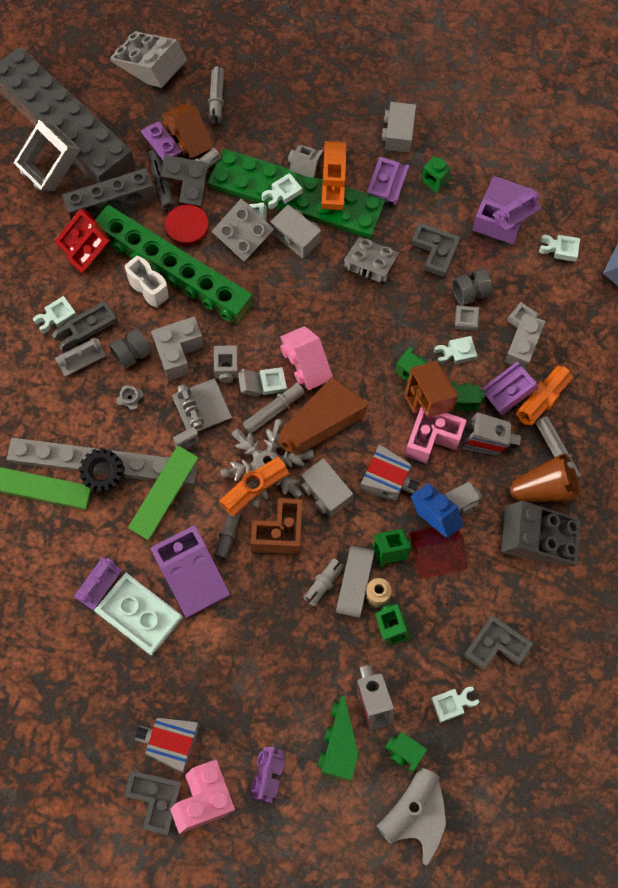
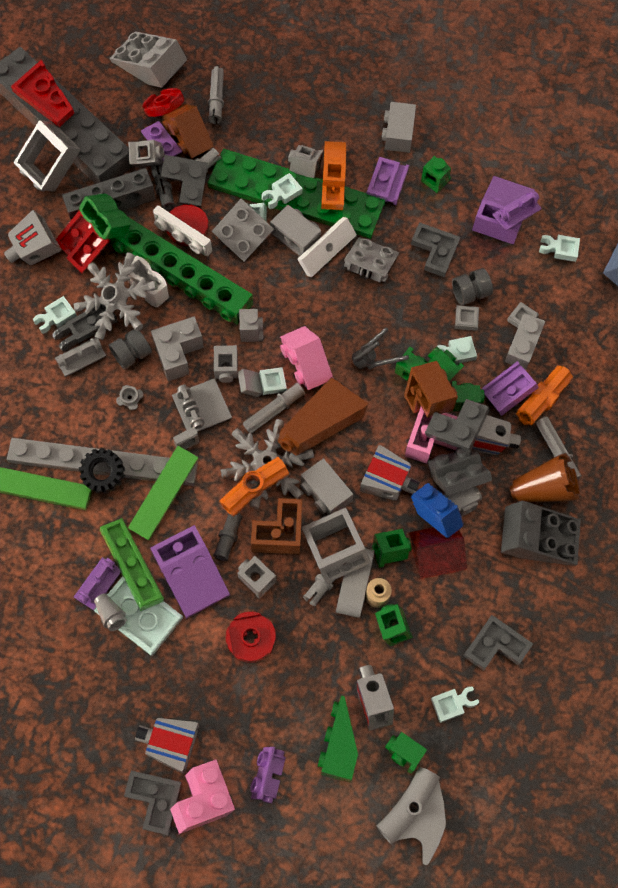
none -> light grey torso [4,210,61,265]
none -> red wing [11,59,74,127]
none -> light grey piece [73,252,158,340]
none -> green brick [79,193,131,240]
none -> light grey cone [94,593,127,631]
none -> bright green tile [100,518,164,611]
none -> light grey window [128,140,164,168]
none -> red tile [143,88,184,117]
none -> white tile [153,205,212,257]
none -> red plate [226,612,276,663]
none -> light grey brick [237,556,276,599]
none -> light grey brick [239,309,263,342]
none -> white tile [297,217,357,277]
none -> light grey window [302,508,371,583]
none -> dark grey plant [352,328,409,370]
none -> dark grey plate [425,399,489,452]
none -> green brick [427,346,464,381]
none -> dark grey plate [428,448,492,496]

